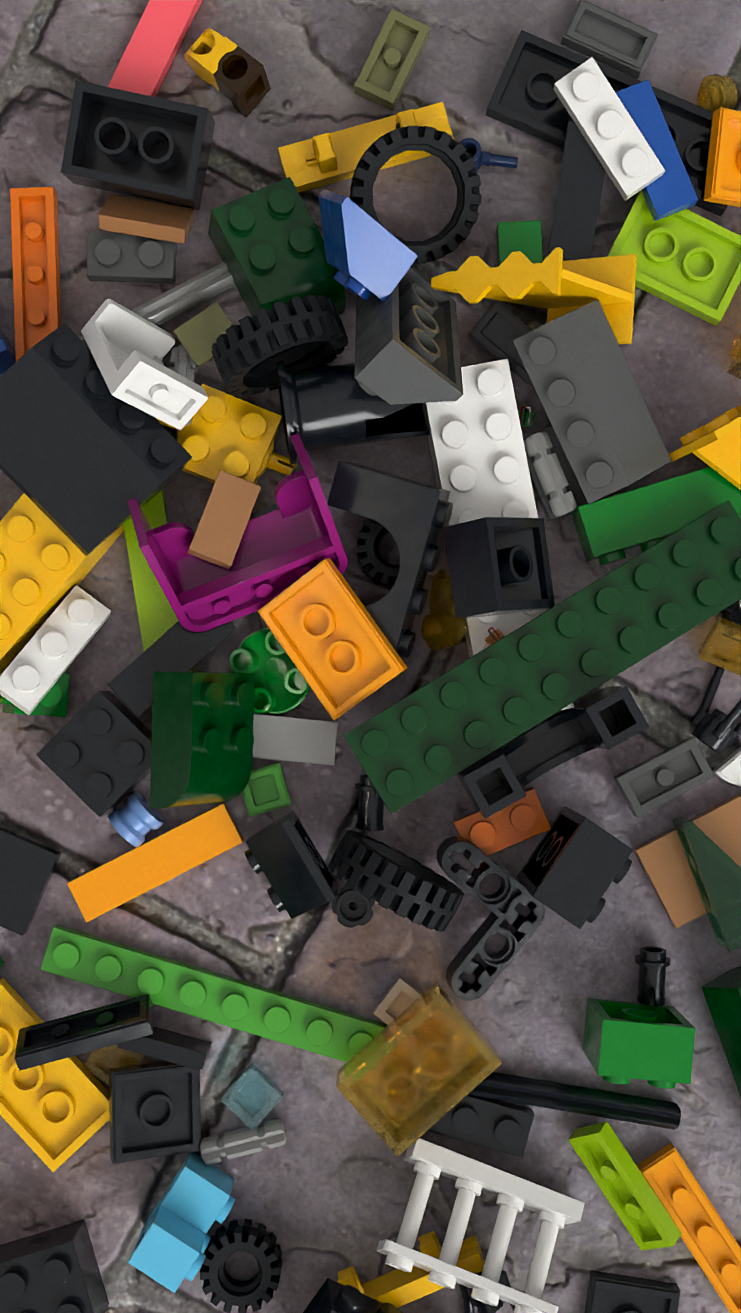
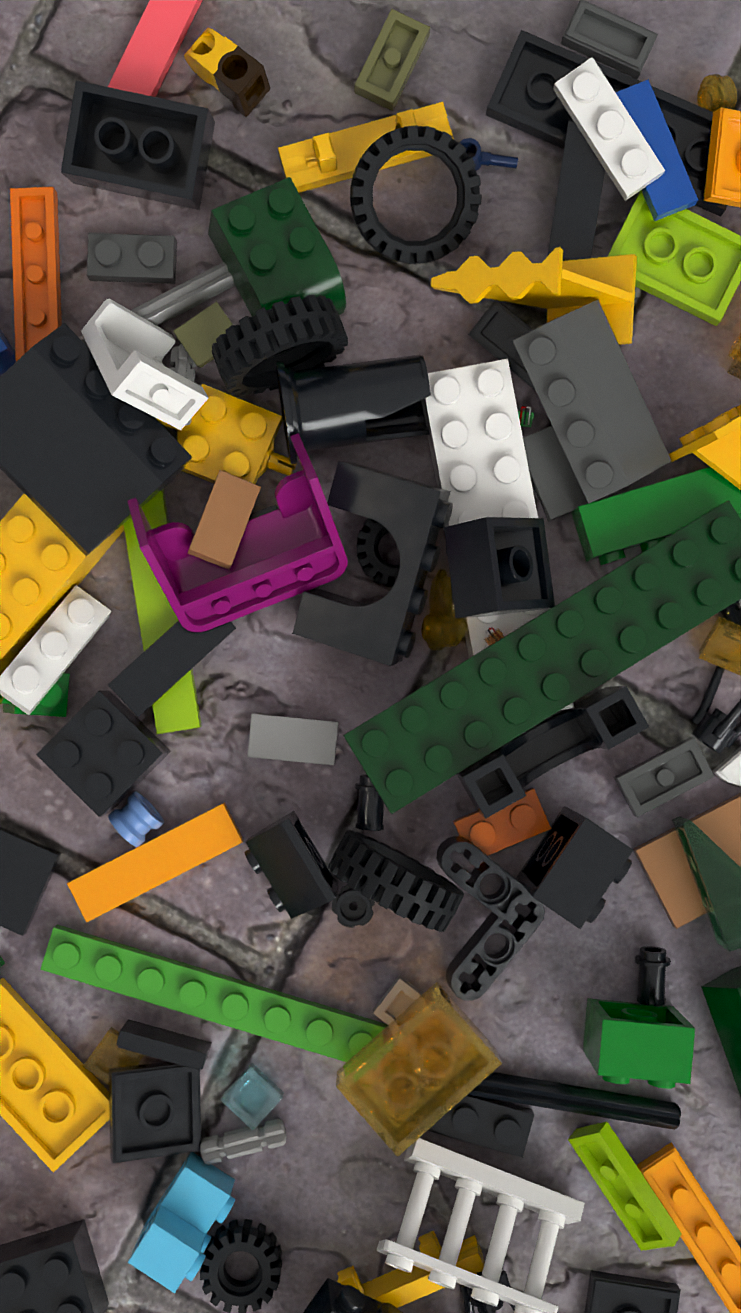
black tile [14,994,154,1071] -> none
medium nougat tile [99,194,194,244] -> none
dark green brick [150,671,255,809] -> none
green dish [229,627,311,714] -> none
bright green tile [242,762,292,817] -> none
light orange tile [257,558,407,721] -> none
slope [318,189,418,303] -> none
dark grey slope [354,265,463,405] -> none
green tile [496,220,543,267] -> none
light grey axle [524,431,577,517] -> none

